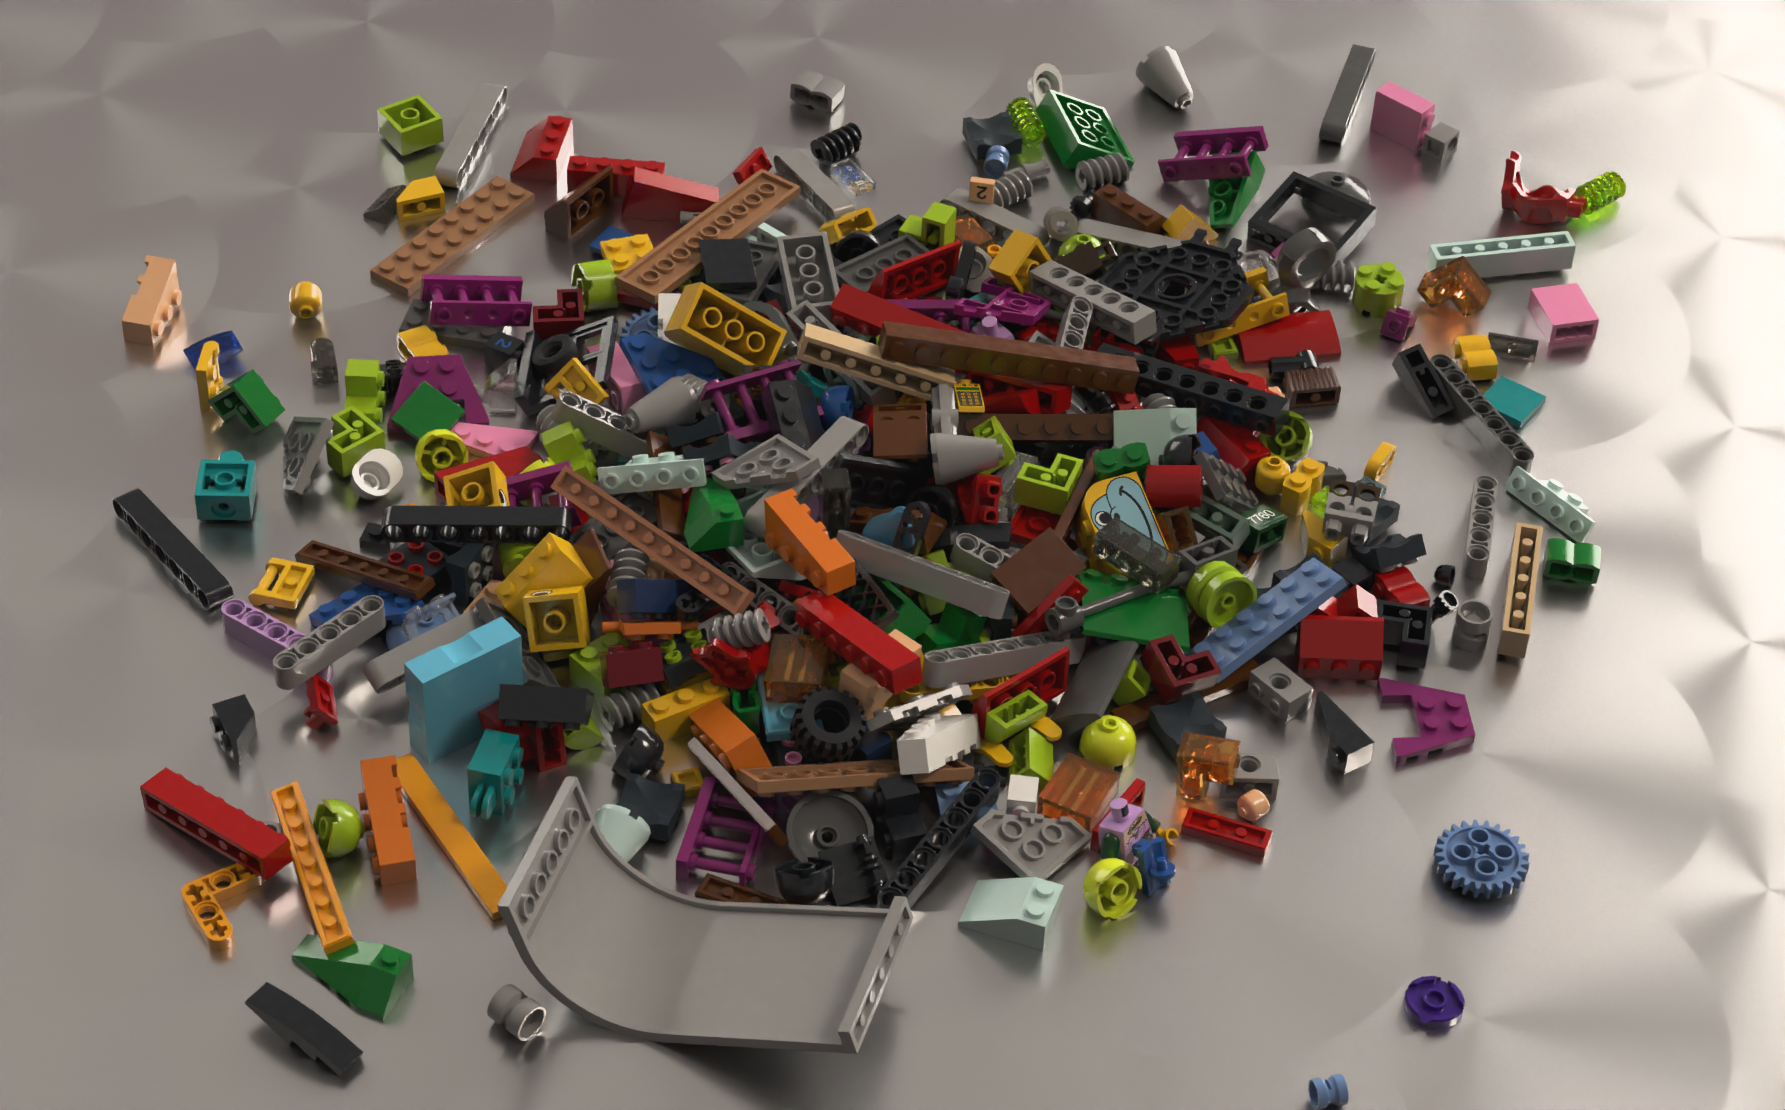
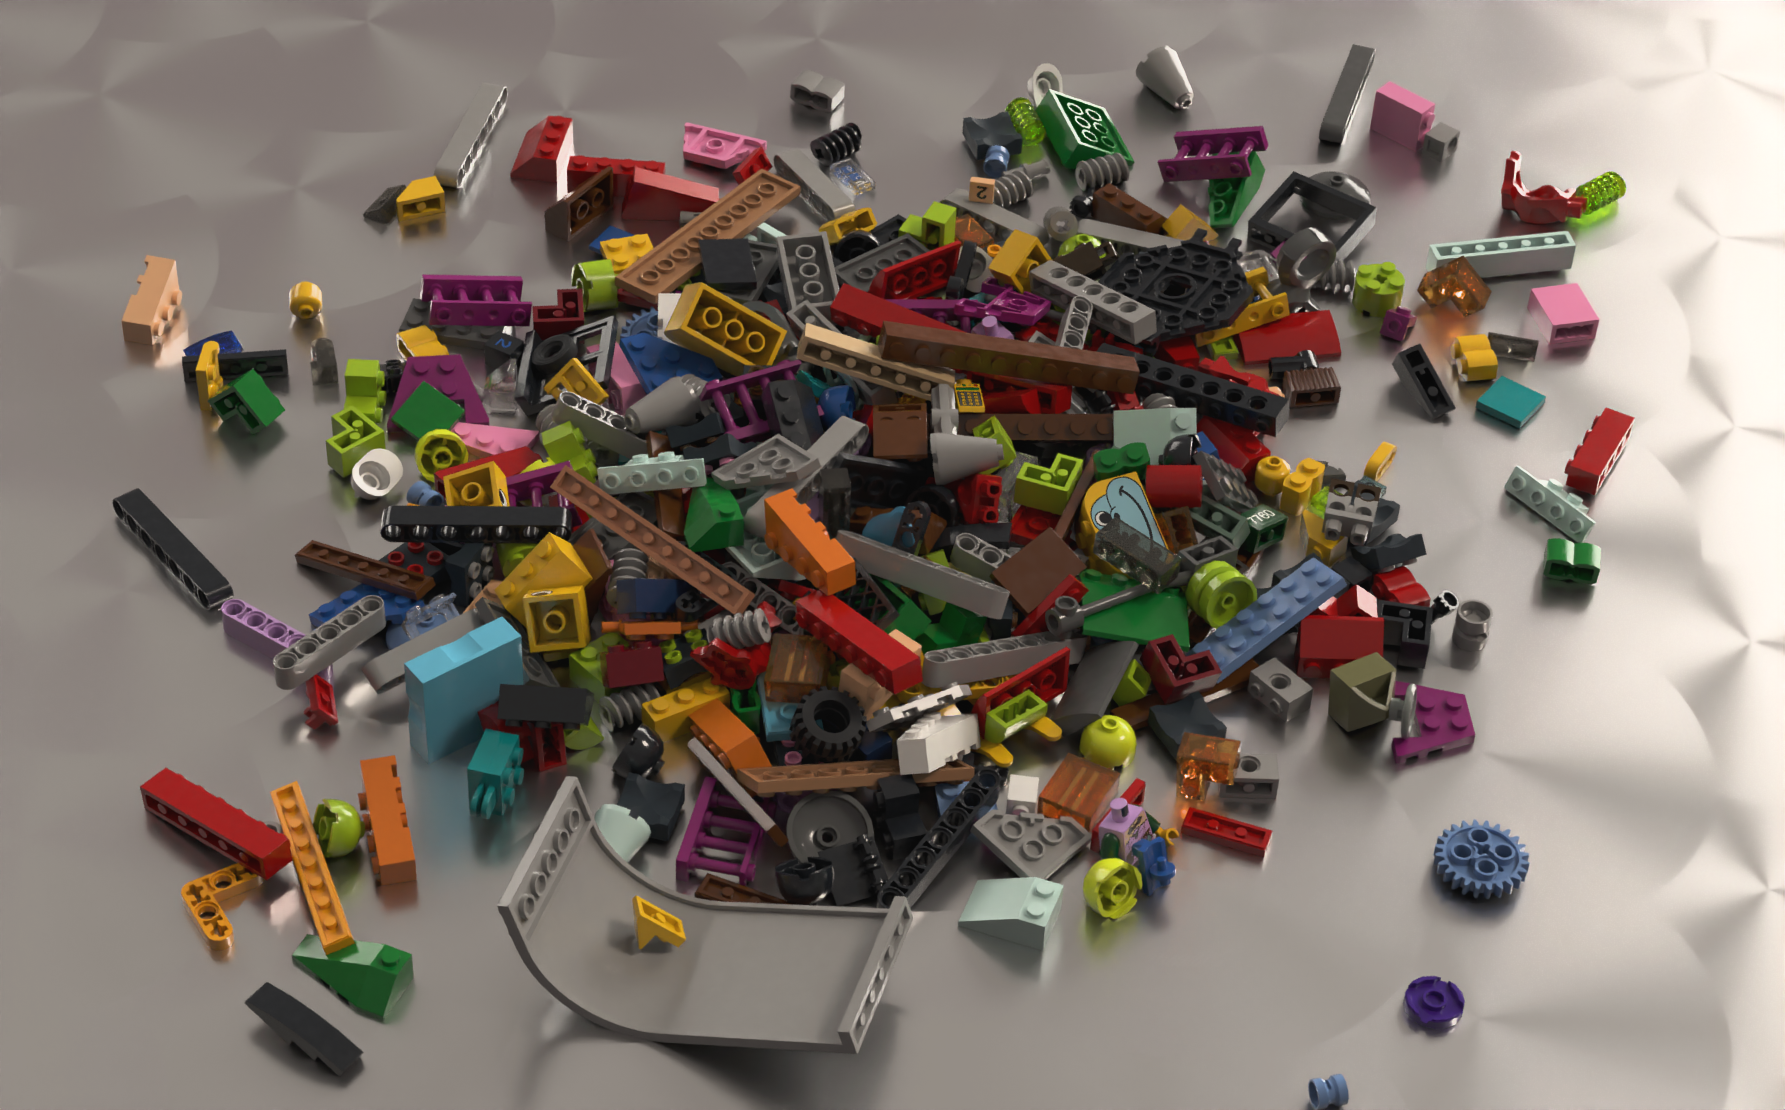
teal brick [194,451,257,520] -> none
black slope [210,694,257,761] -> none
yellow plate [248,558,315,610] -> none
light grey plate [283,416,334,495] -> none
black bracket [359,522,399,553] -> none
medium nougat plate [370,176,535,297] -> none
lime brick [377,95,444,156] -> none
light orange tile [396,753,508,920] -> none
light grey wheel [487,984,546,1041] -> none
yellow tile [670,767,704,798] -> none
lime brick [1009,727,1054,790] -> none
light nougat piece [1237,789,1270,822] -> none
lime cylinder [1260,411,1313,464] -> none
black slope [1314,690,1375,774] -> none
dark grey beam [1430,354,1534,477] -> none
black hinge [1434,564,1455,587] -> none
light grey beam [1462,475,1498,580] -> none
tan brick [1497,522,1543,658] -> none
none -> black tile [182,349,288,382]
none -> medium blue wheel [406,481,444,506]
none -> yellow slope [632,895,686,950]
none -> bright pink wing [683,122,767,169]
none -> olive piece [1328,652,1417,739]
none -> red brick [1564,408,1635,495]

